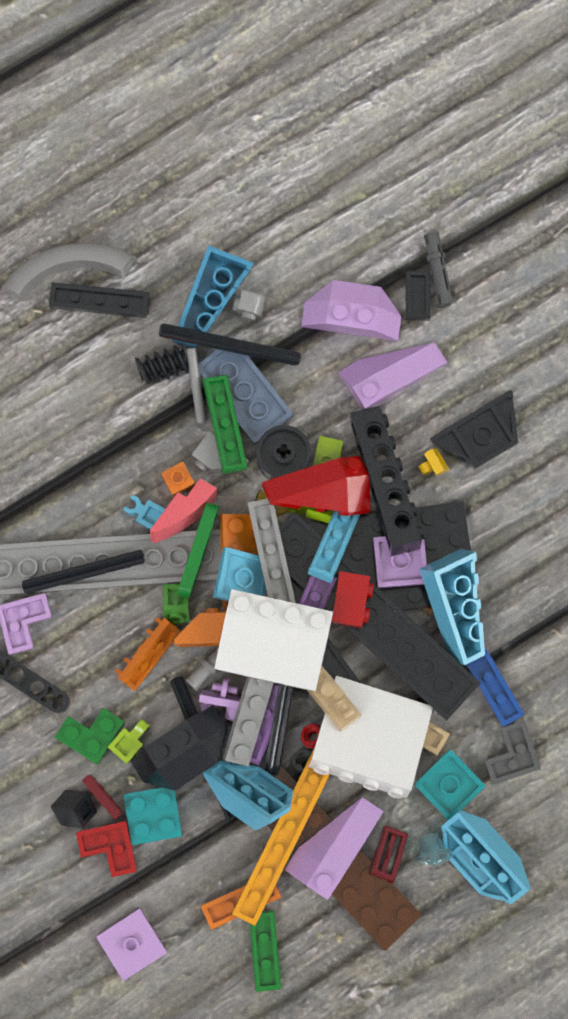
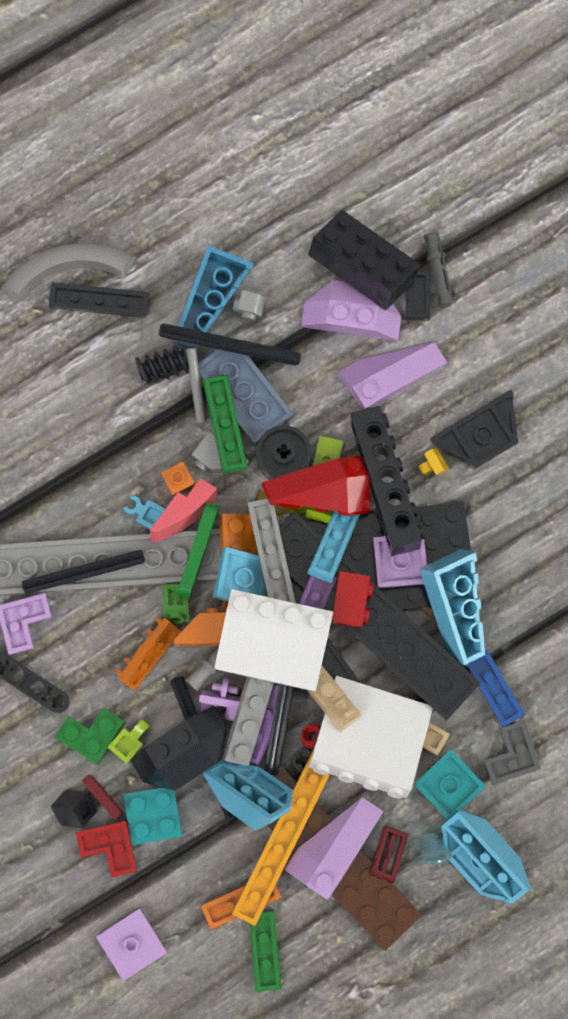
none -> black brick [308,210,421,310]

